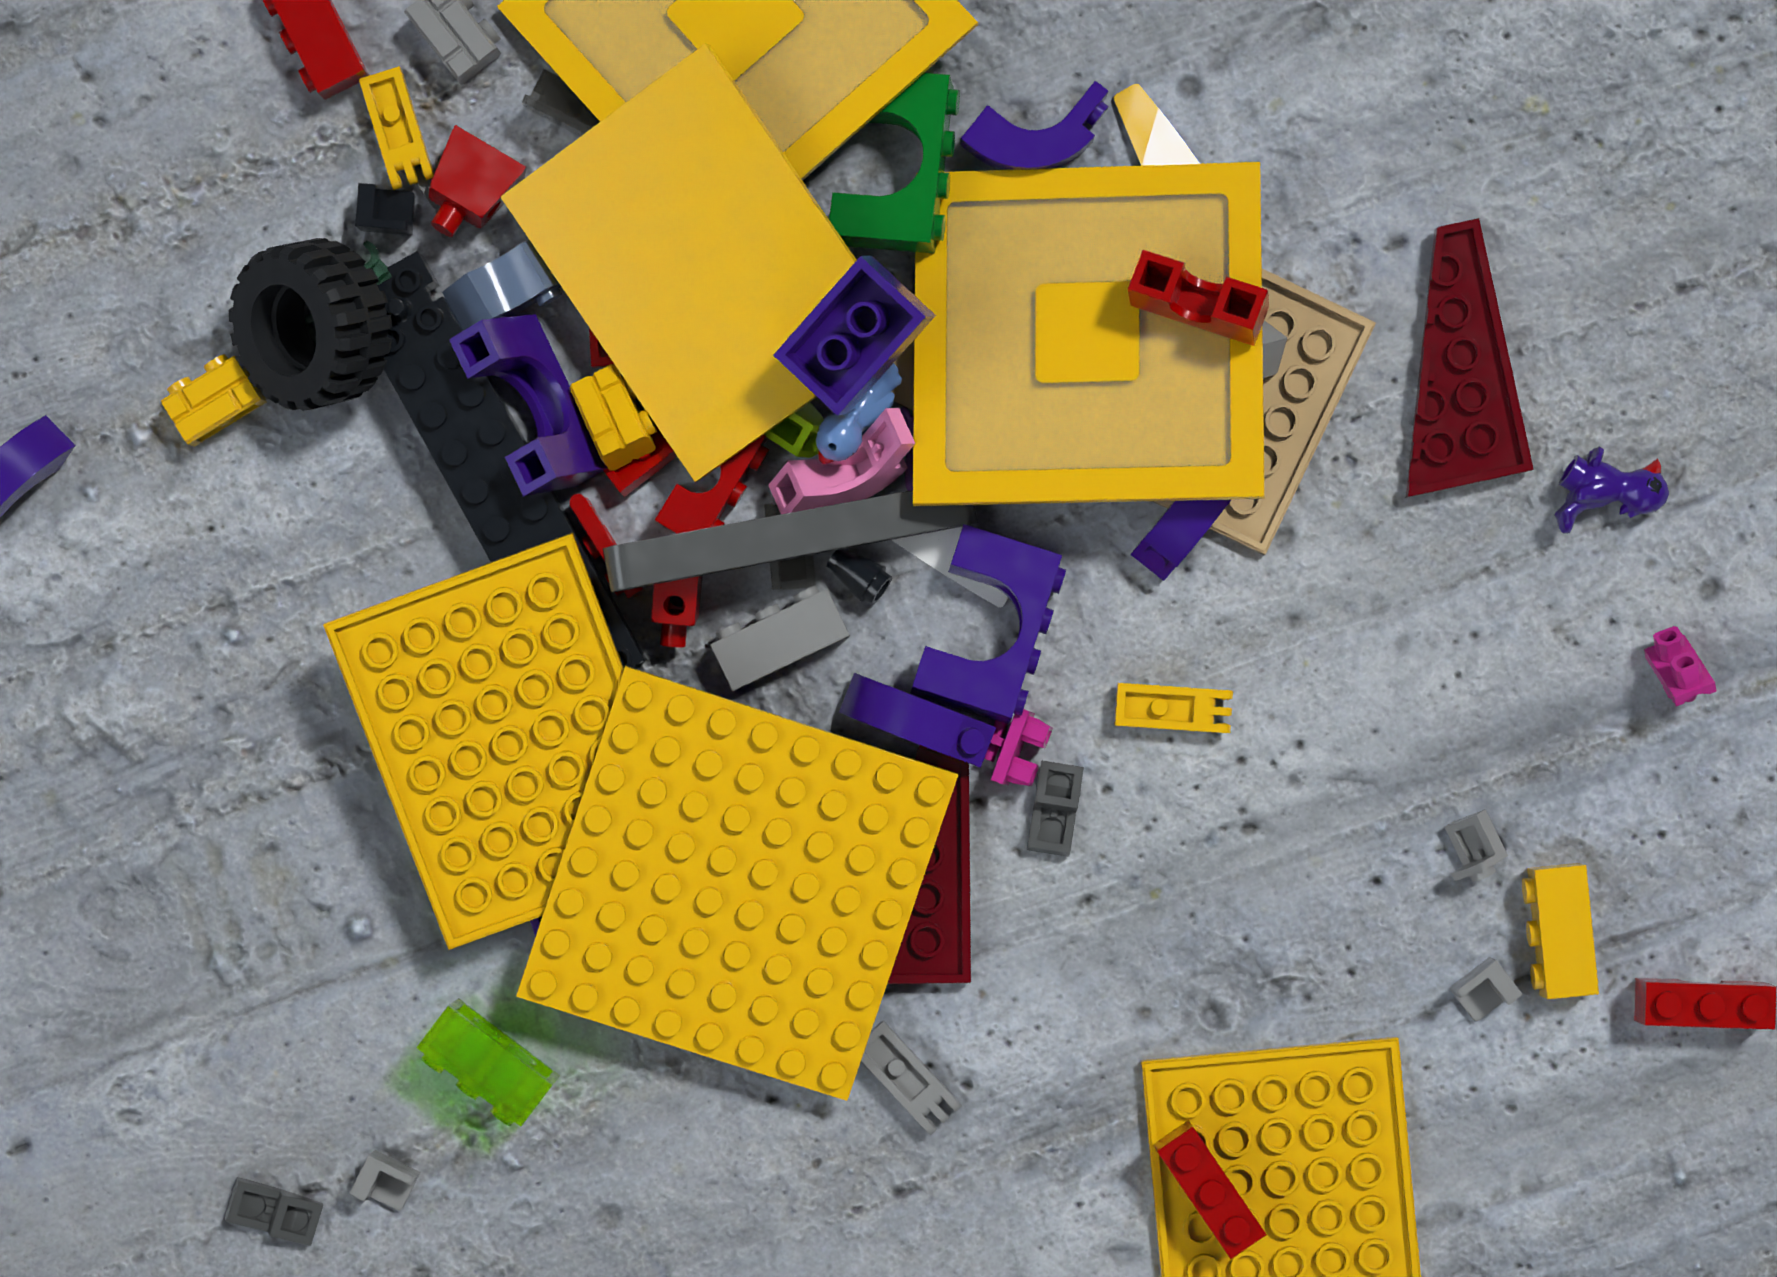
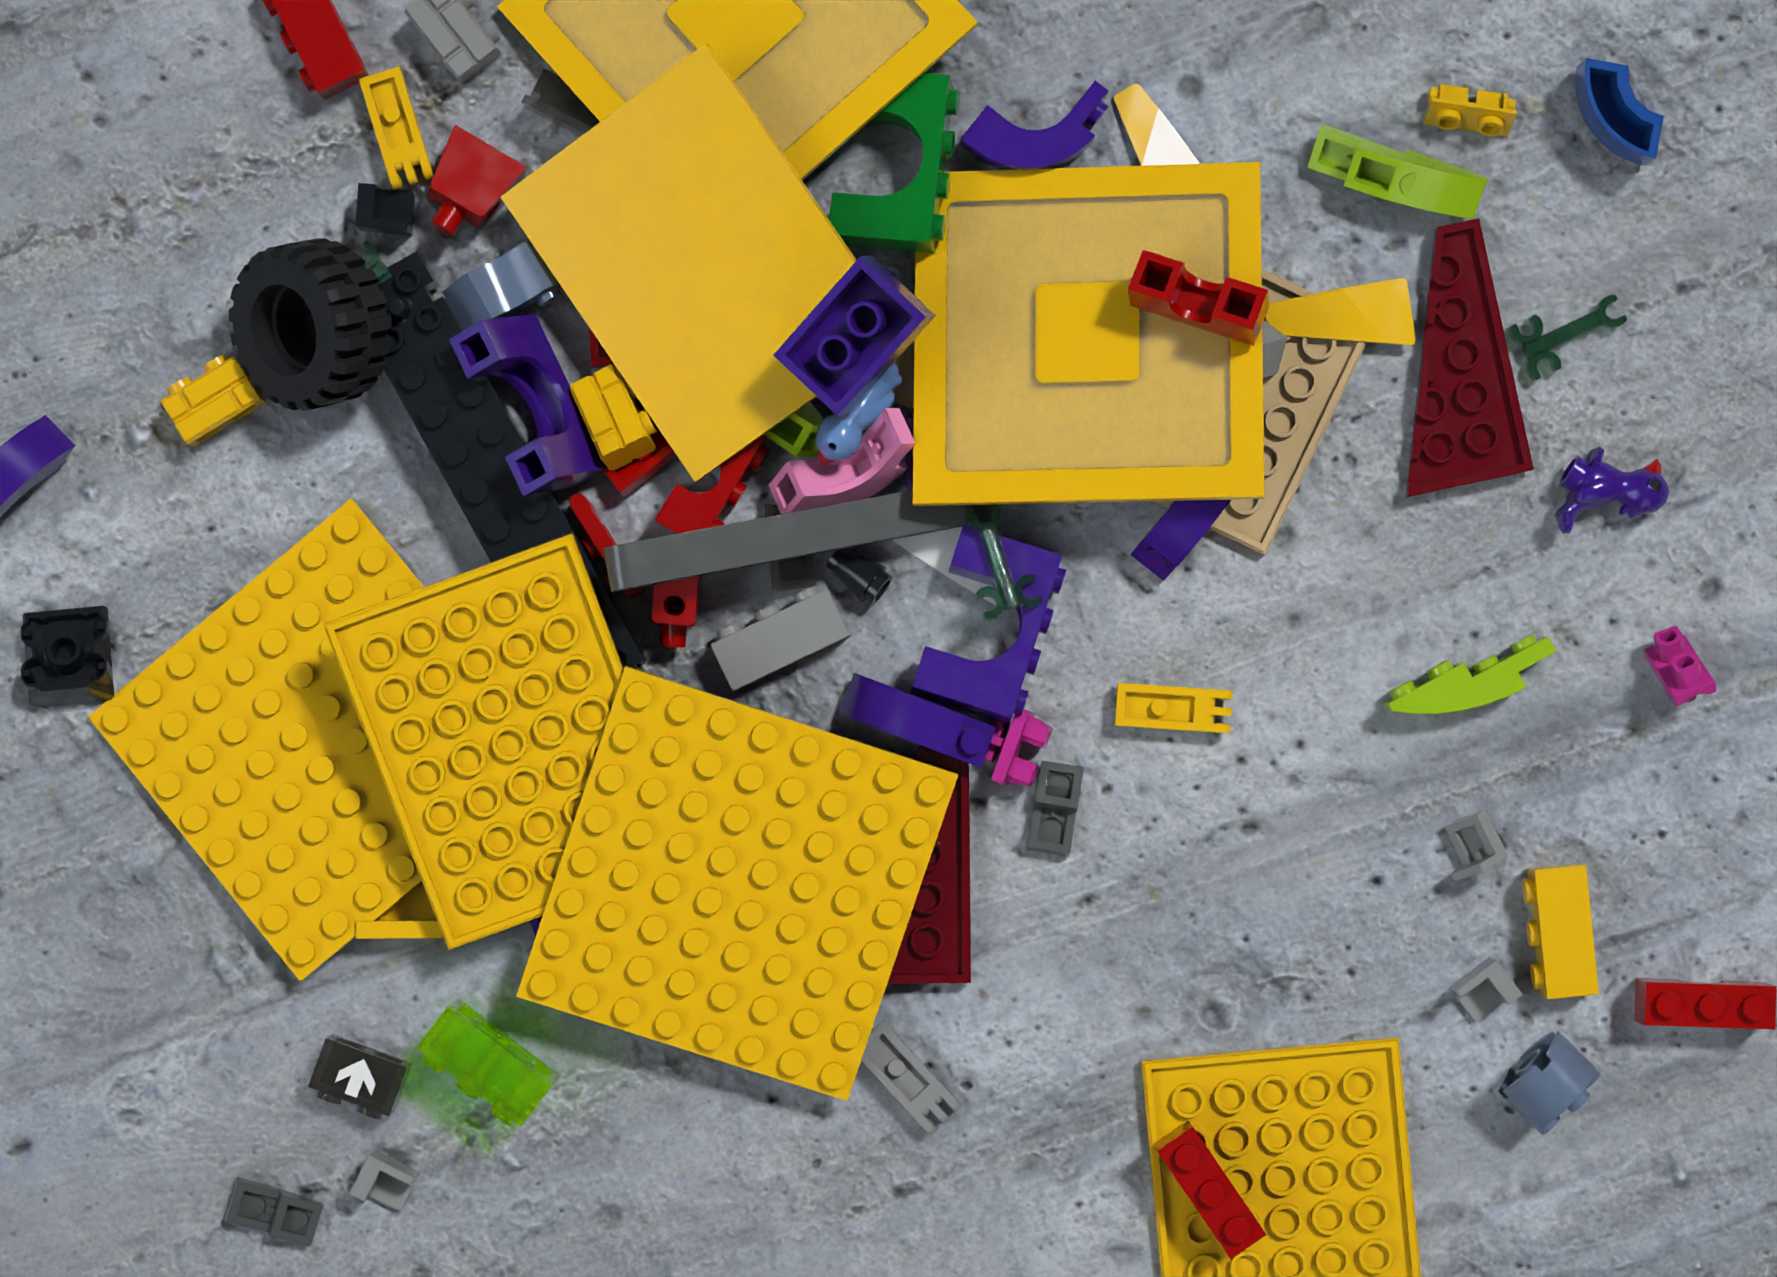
none -> black slope [21,606,114,709]
none -> yellow baseplate [88,498,424,982]
none -> clear smoke brick [308,1034,413,1119]
none -> yellow panel [356,886,444,939]
none -> bar [967,504,1043,621]
none -> yellow sticker [1266,278,1416,345]
none -> lime slope [1307,124,1488,219]
none -> lime slope [1382,633,1557,714]
none -> yellow hinge [1423,83,1517,137]
none -> sand blue brick [1496,1031,1600,1135]
none -> clear green bar [1508,295,1627,381]
none -> blue brick [1575,58,1664,166]

